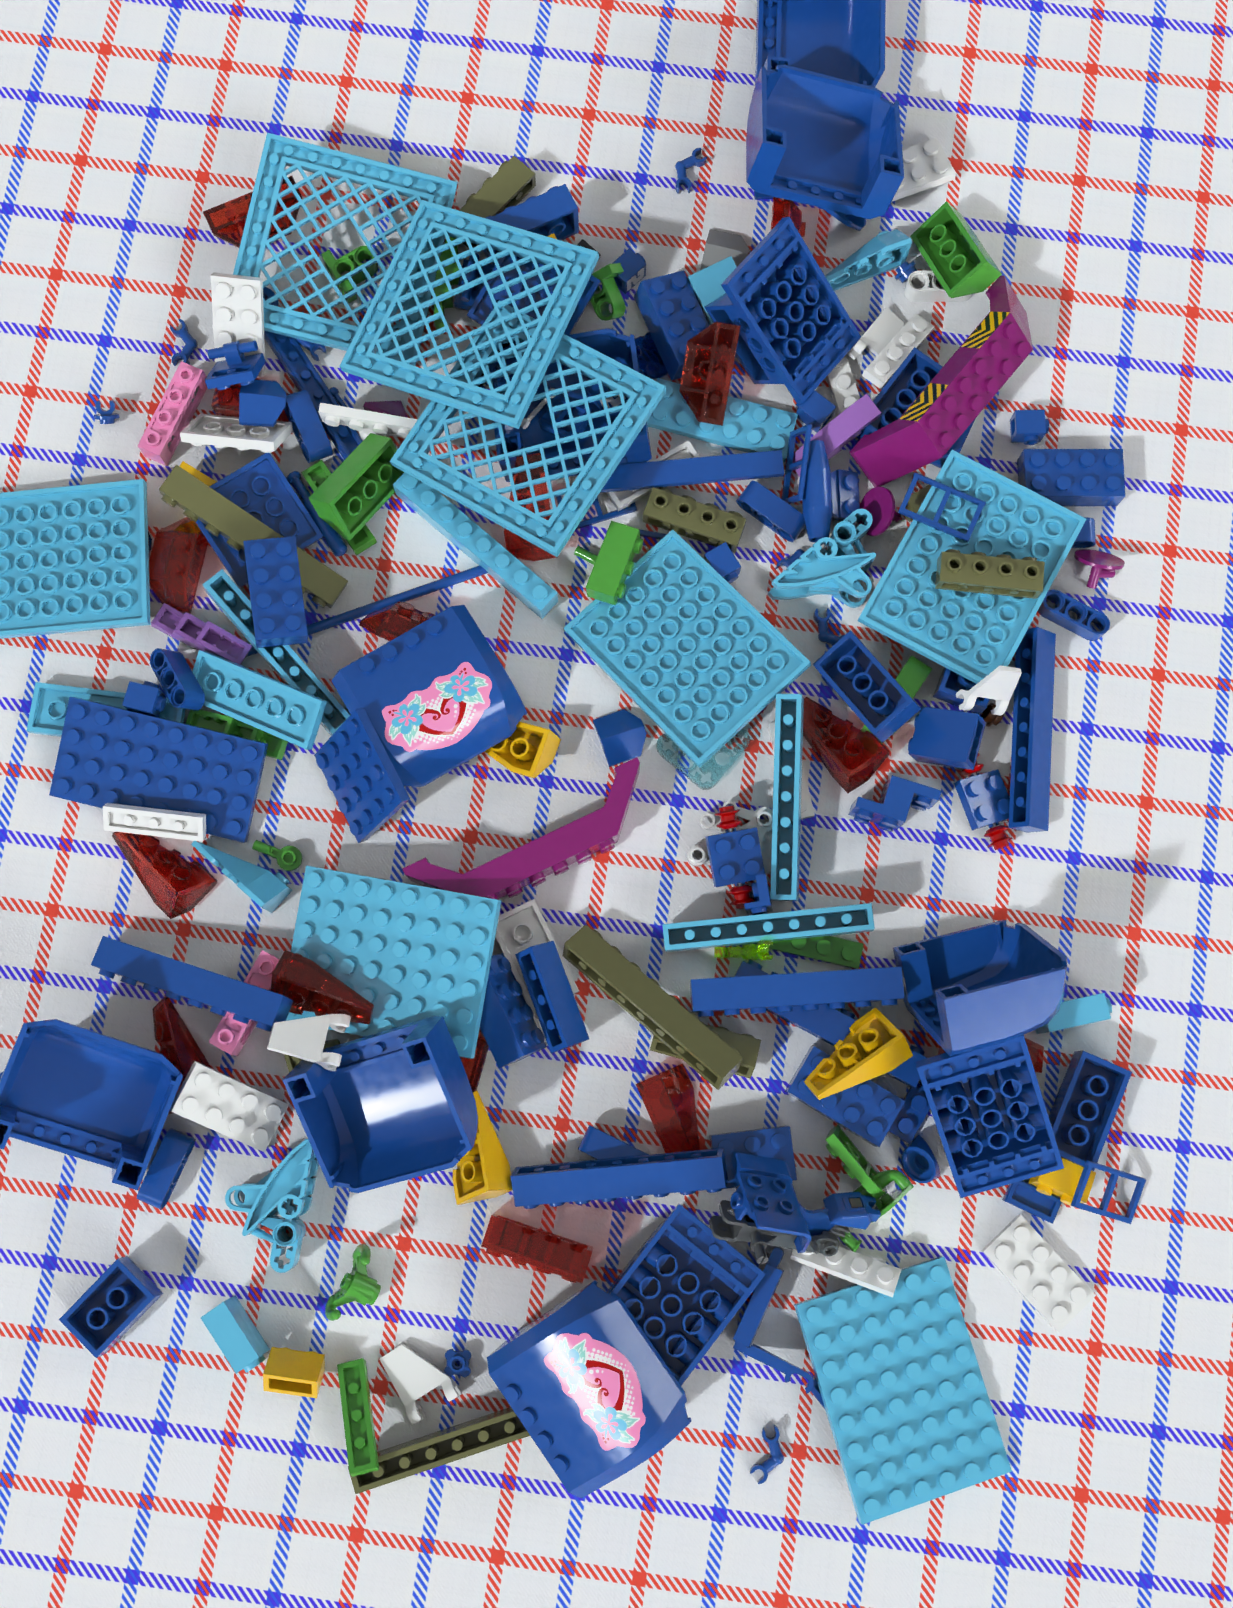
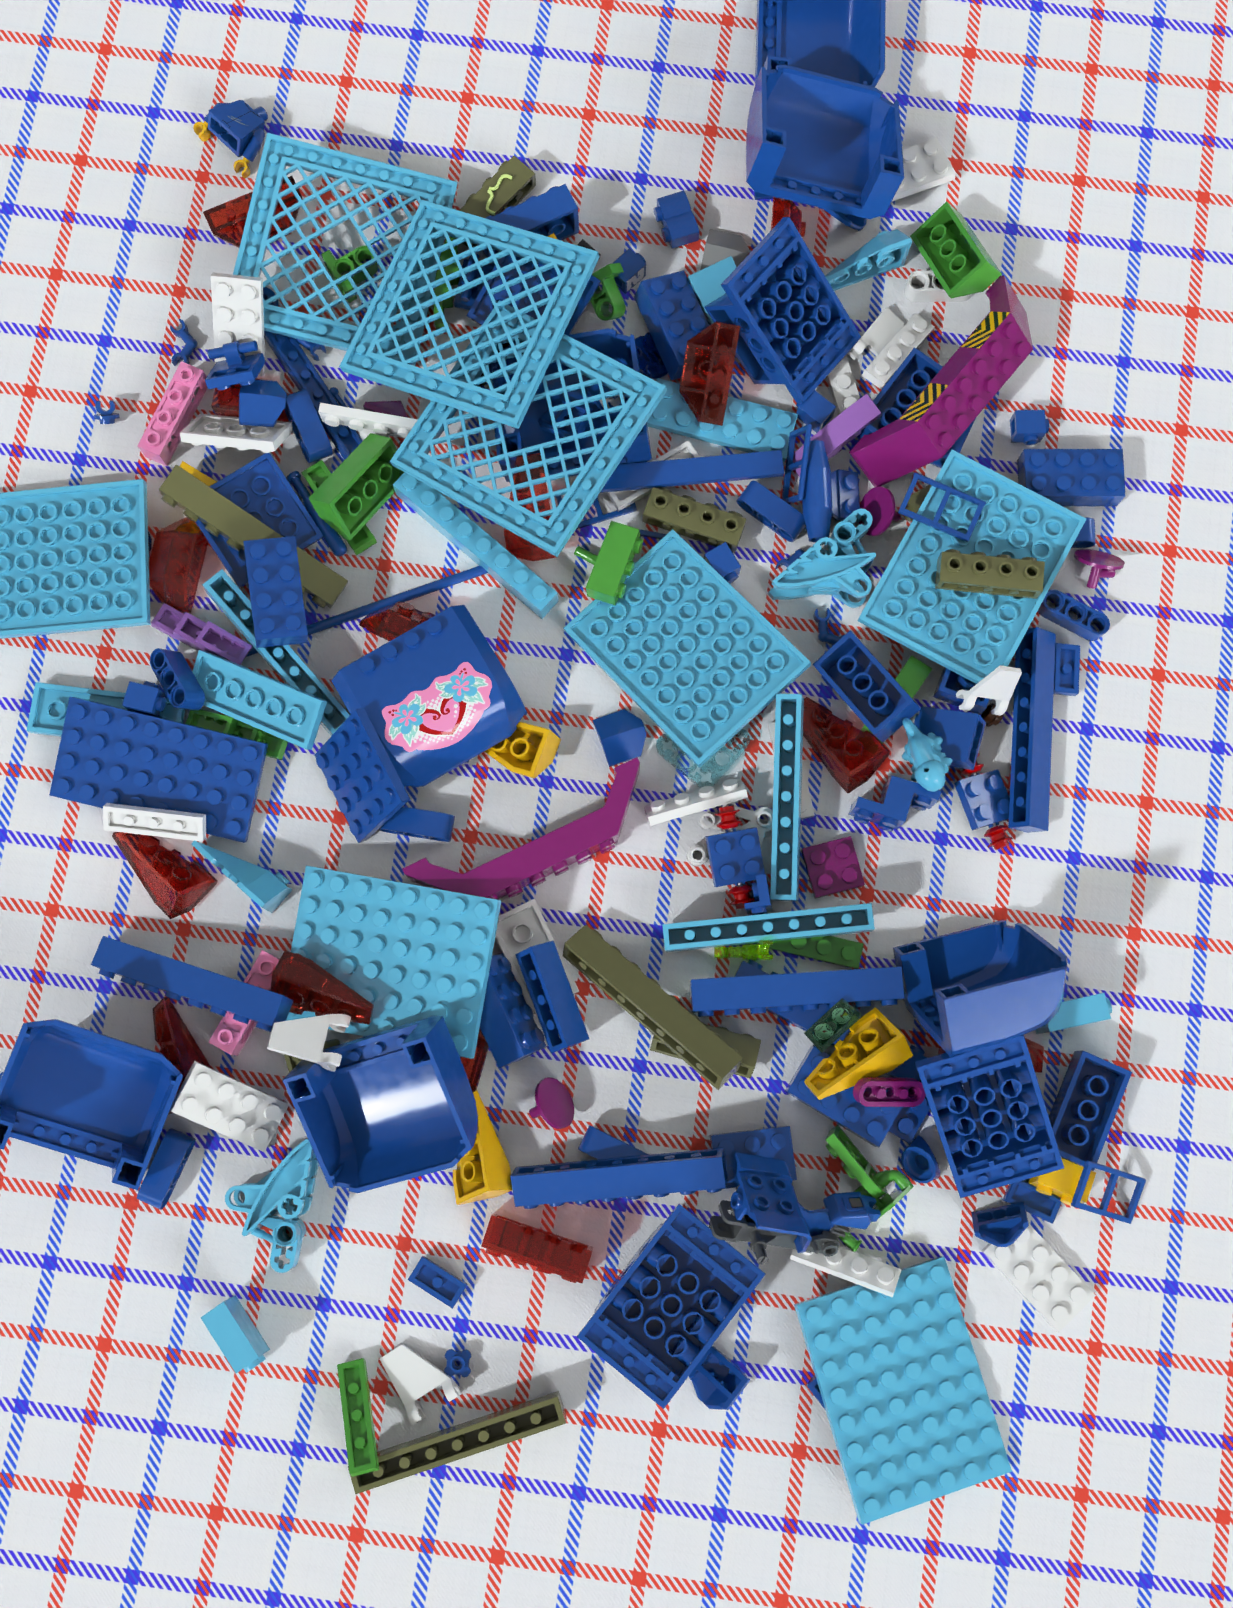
blue brick [59,1256,163,1358] -> none
bright green plate [252,840,303,871] -> none
yellow brick [263,1347,325,1398] -> none
bright green piece [325,1244,381,1321] -> none
blue slope [487,1281,691,1498] -> none
white hinge [520,388,556,429] -> none
clear red wedge [635,1063,700,1153] -> none
blue arm [675,148,707,194] -> none
blue hinge [733,1247,814,1394] -> none
blue arm [750,1425,784,1484] -> none
blue plate [894,261,918,283] -> none
none -> blue torso [193,100,268,178]
none -> blue beam [378,806,455,842]
none -> blue plate [408,1256,468,1309]
none -> yellowish green piece [486,174,513,215]
none -> magenta shield [529,1077,574,1129]
none -> white plate [644,779,748,826]
none -> blue brick [654,190,699,249]
none -> blue slope [689,1345,750,1410]
none -> magenta plate [801,836,865,899]
none -> clear green slope [804,999,863,1053]
none -> magenta plate [853,1077,926,1107]
none -> medium azure animal [902,718,953,792]
none -> blue slope [971,1202,1029,1247]
none -> blue plate [1054,643,1080,696]

